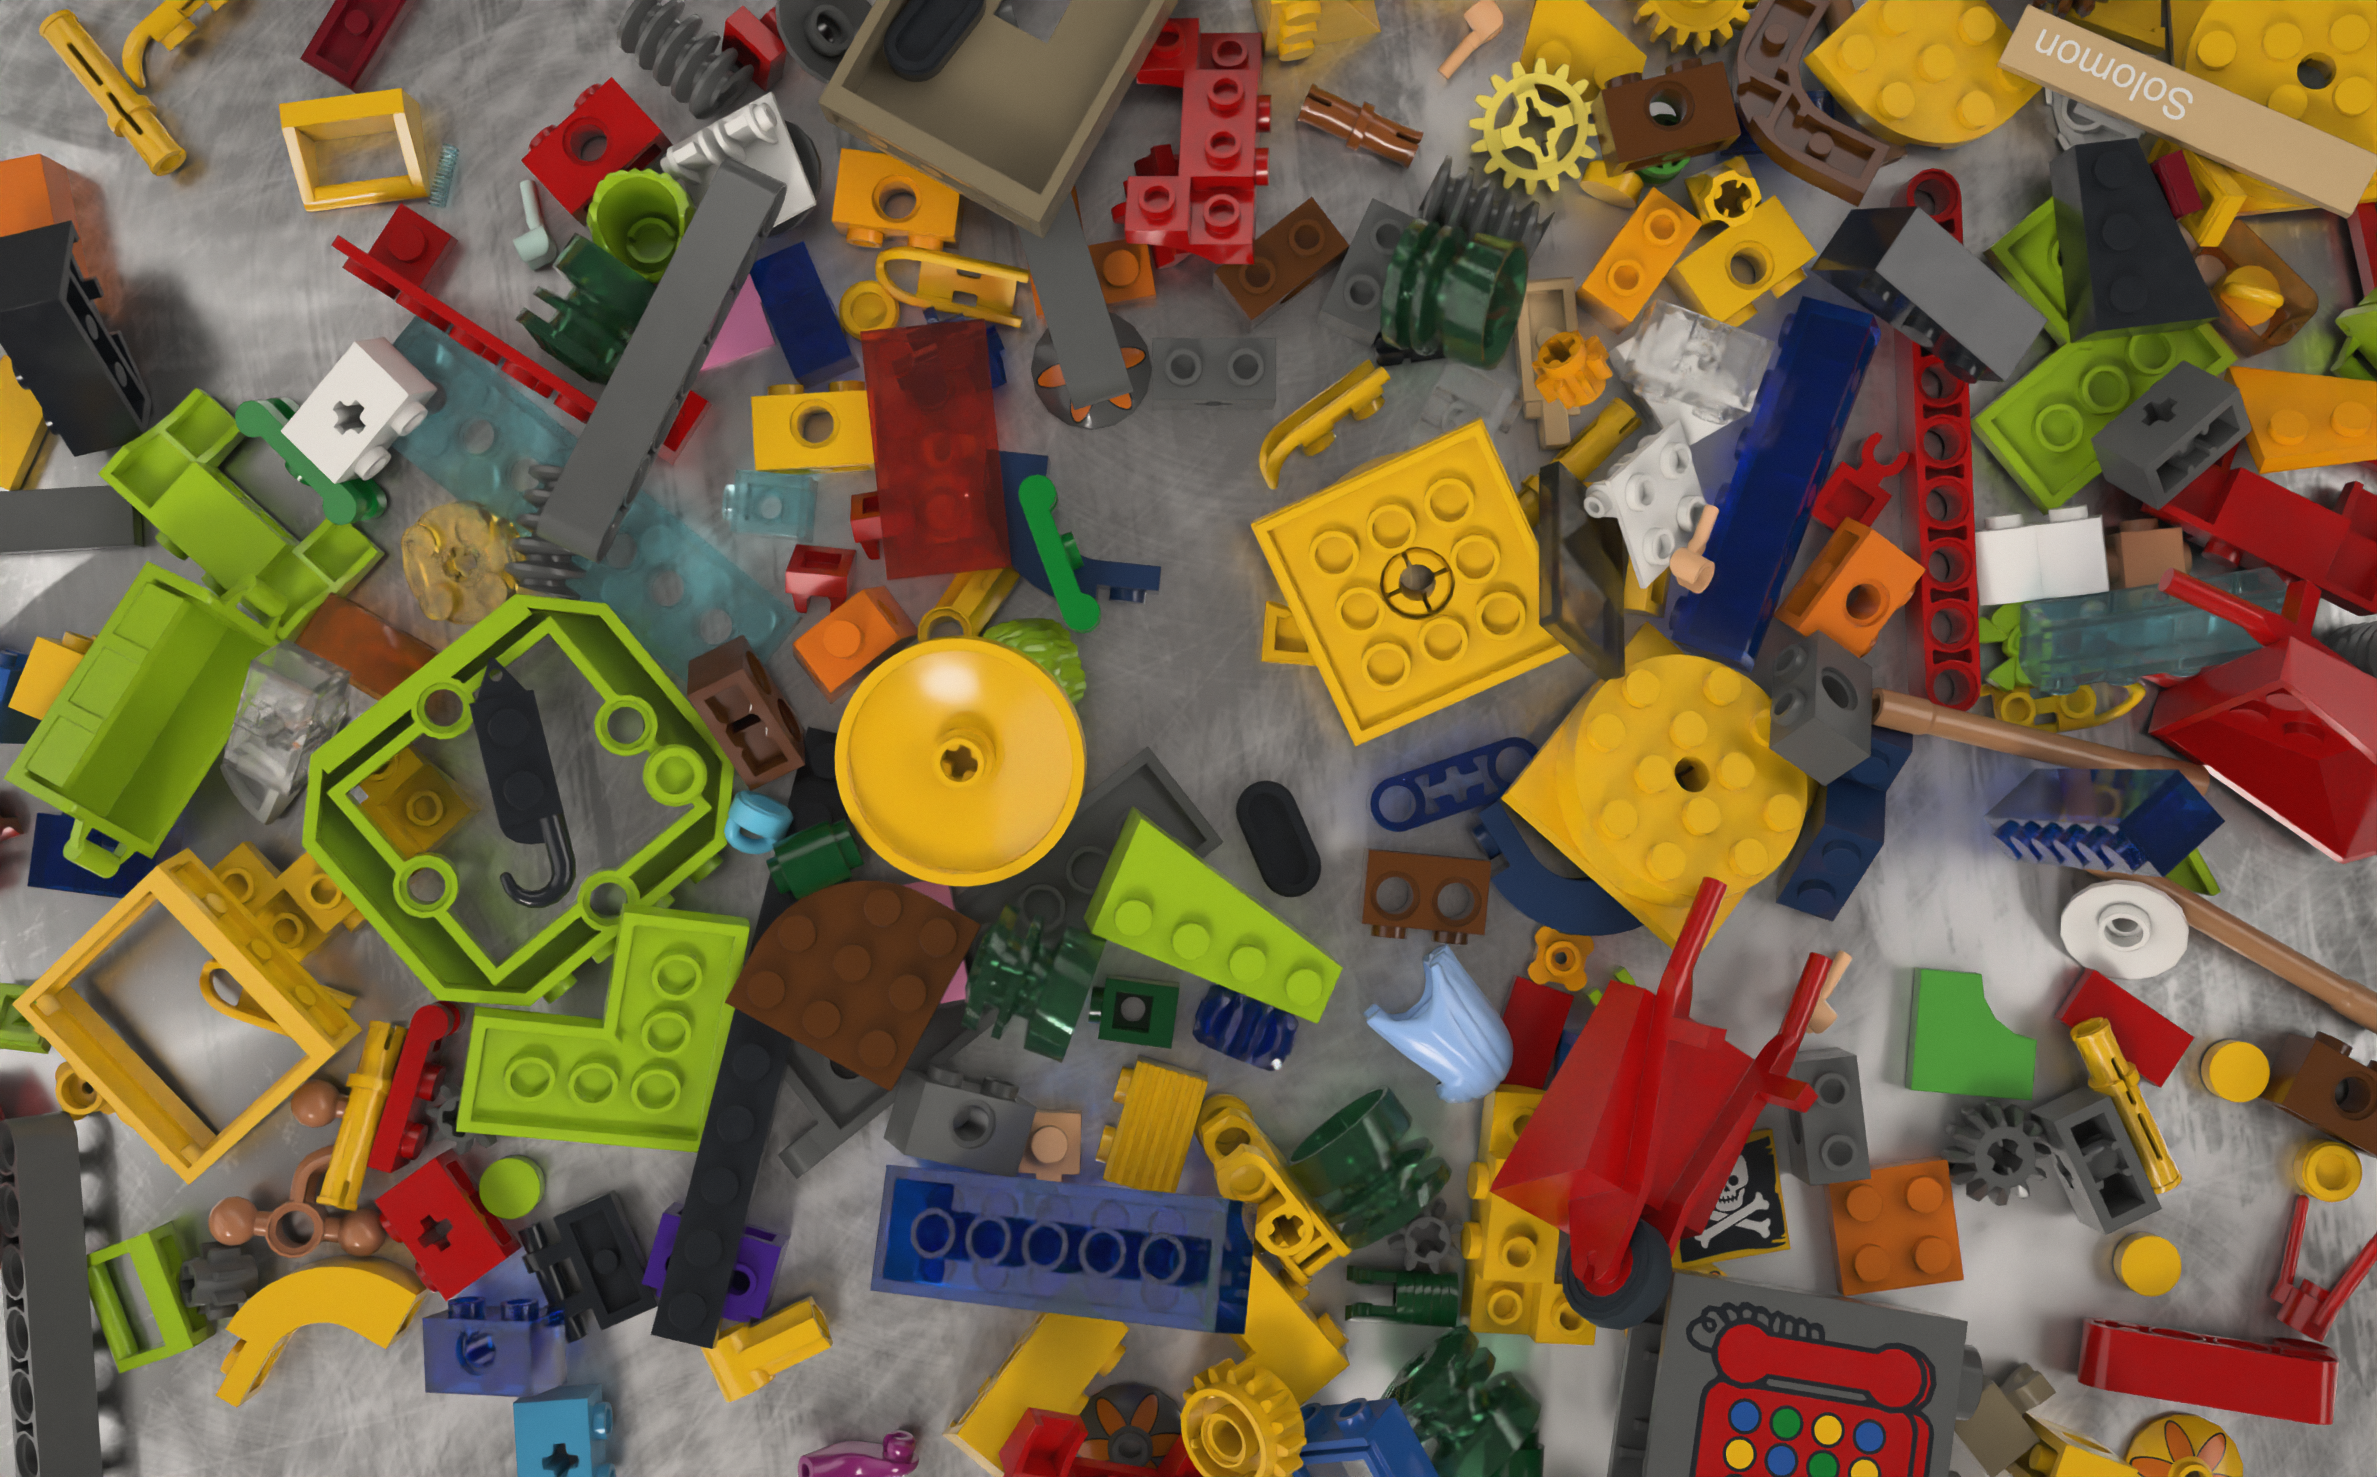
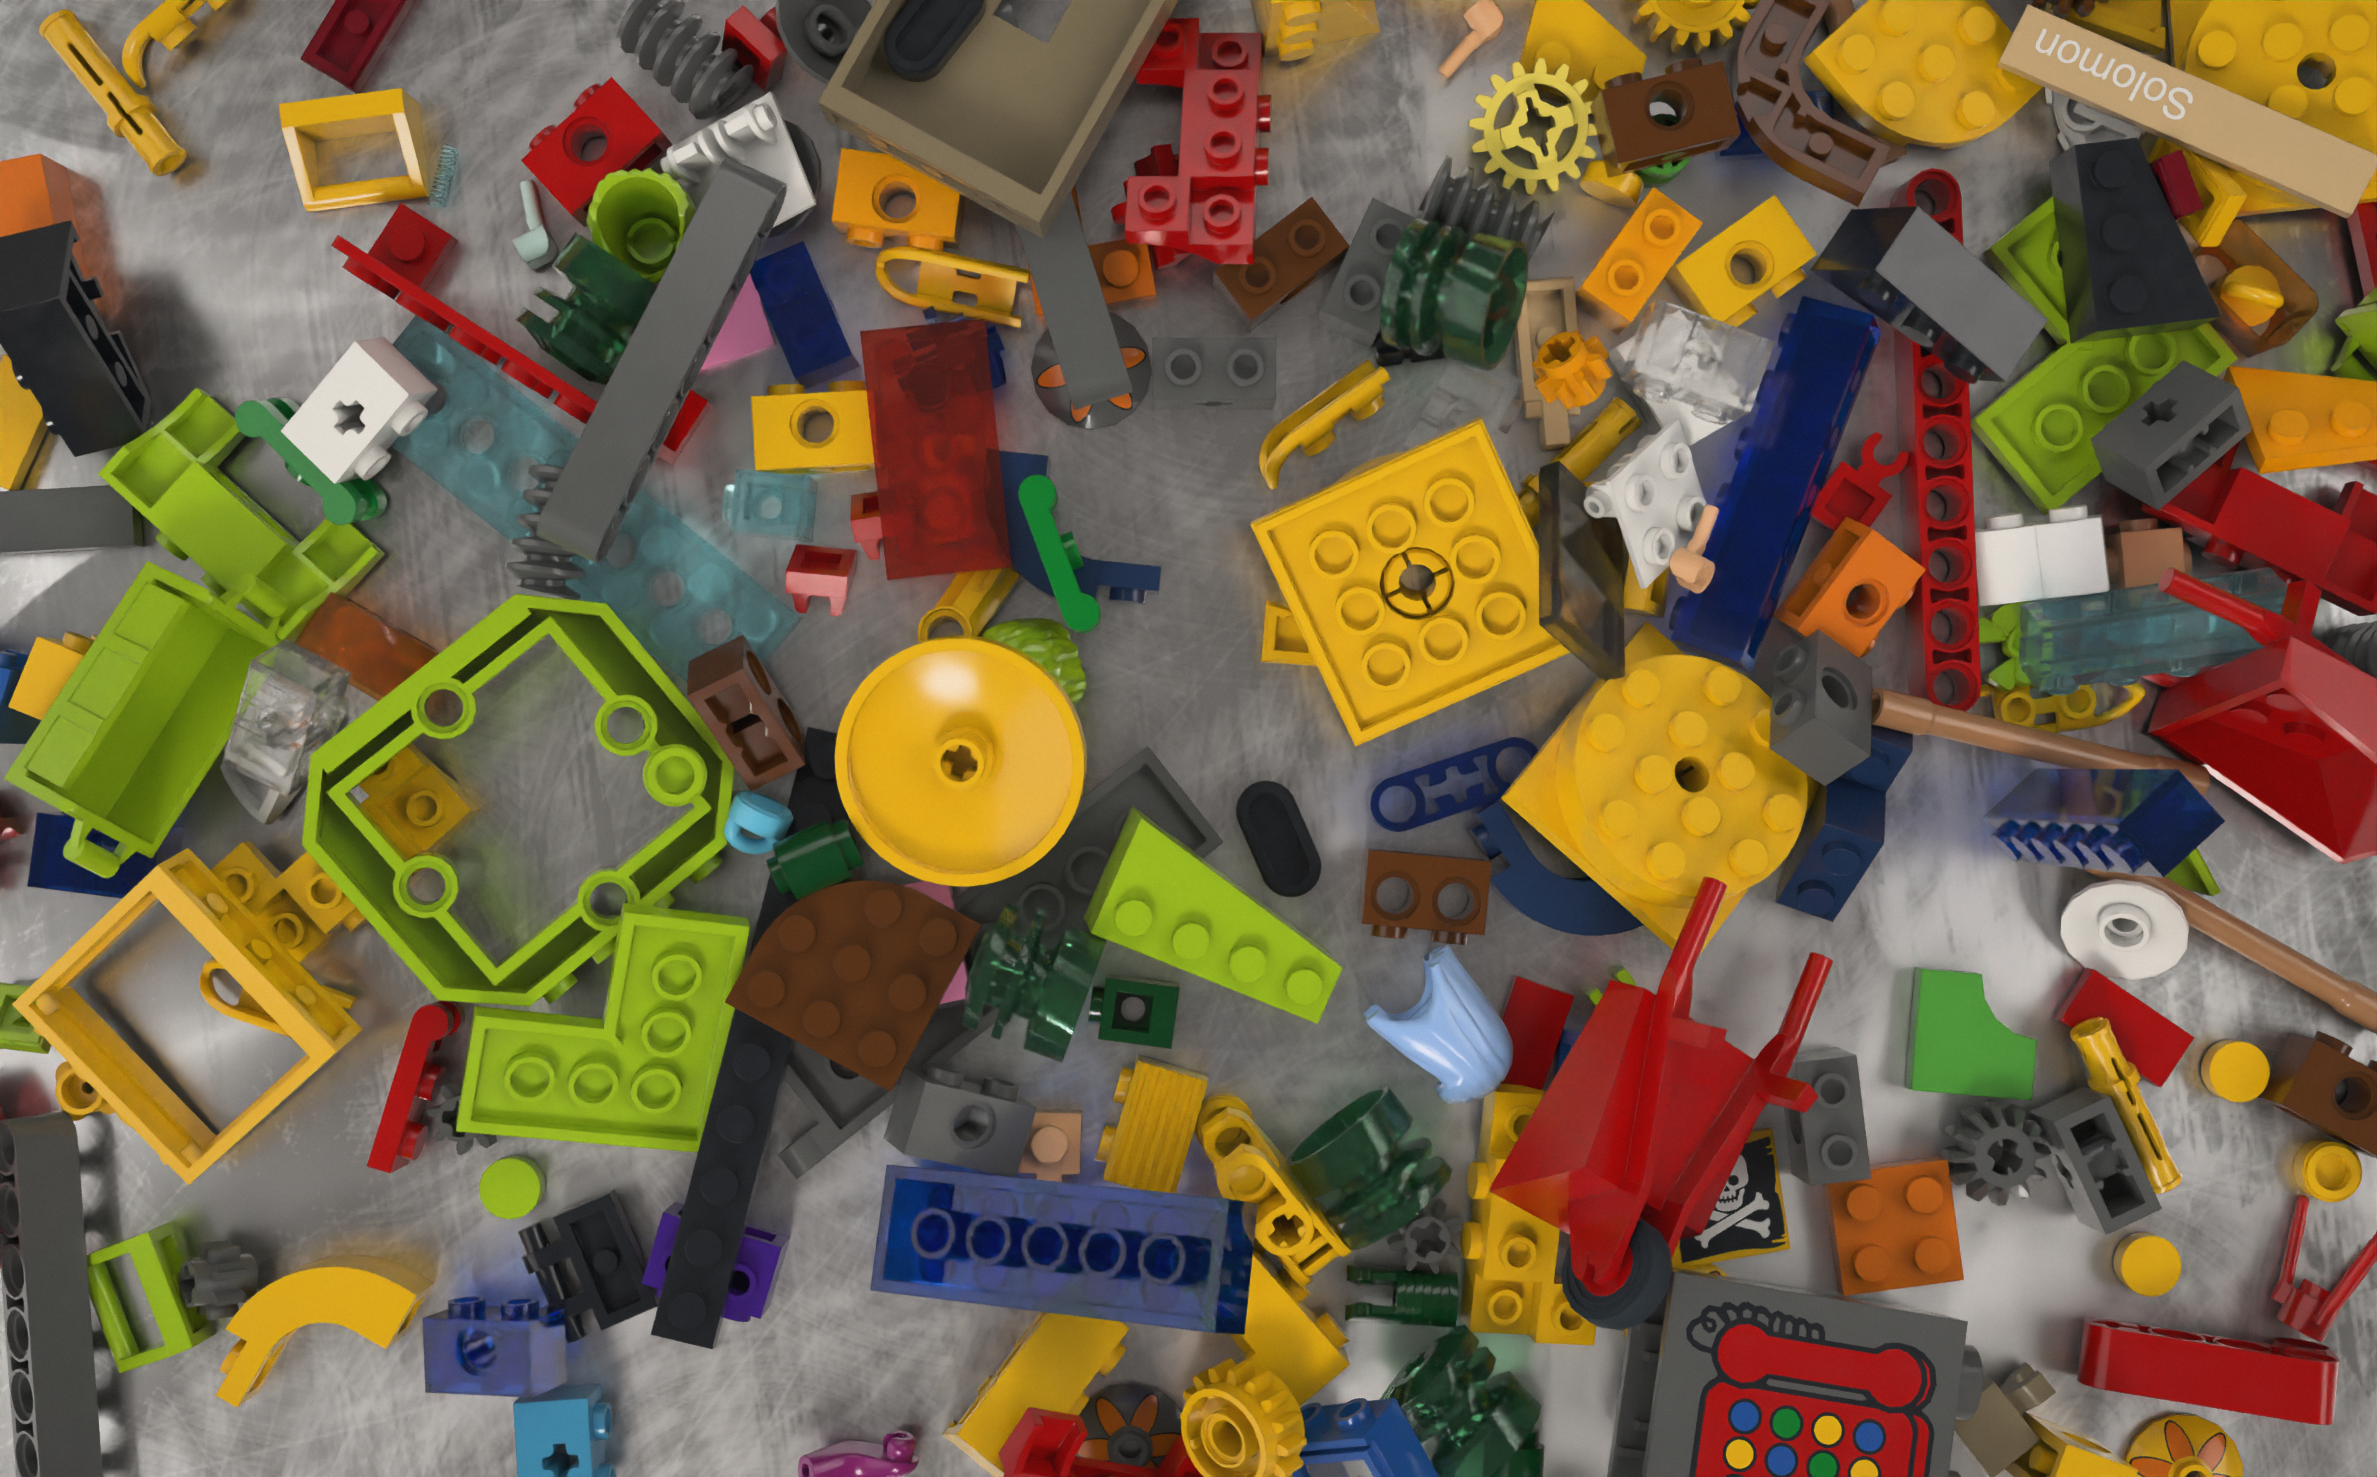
nougat piece [208,1079,387,1258] -> none
yellow pin [316,1020,408,1211] -> none
red brick [374,1148,522,1302] -> none
clear yellow plate [400,500,525,625] -> none
black plate [469,657,576,908] -> none
yellow piece [700,1296,833,1402] -> none
orange torso [792,586,918,704] -> none
yellow tile [839,280,902,344] -> none
clear blue gear [1192,985,1299,1071] -> none
dark orange pin [1297,83,1424,169] -> none
light orange plate [1527,925,1594,991] -> none
yellow piece [1684,154,1762,230] -> none
light nougat hand [1806,950,1852,1034] -> none

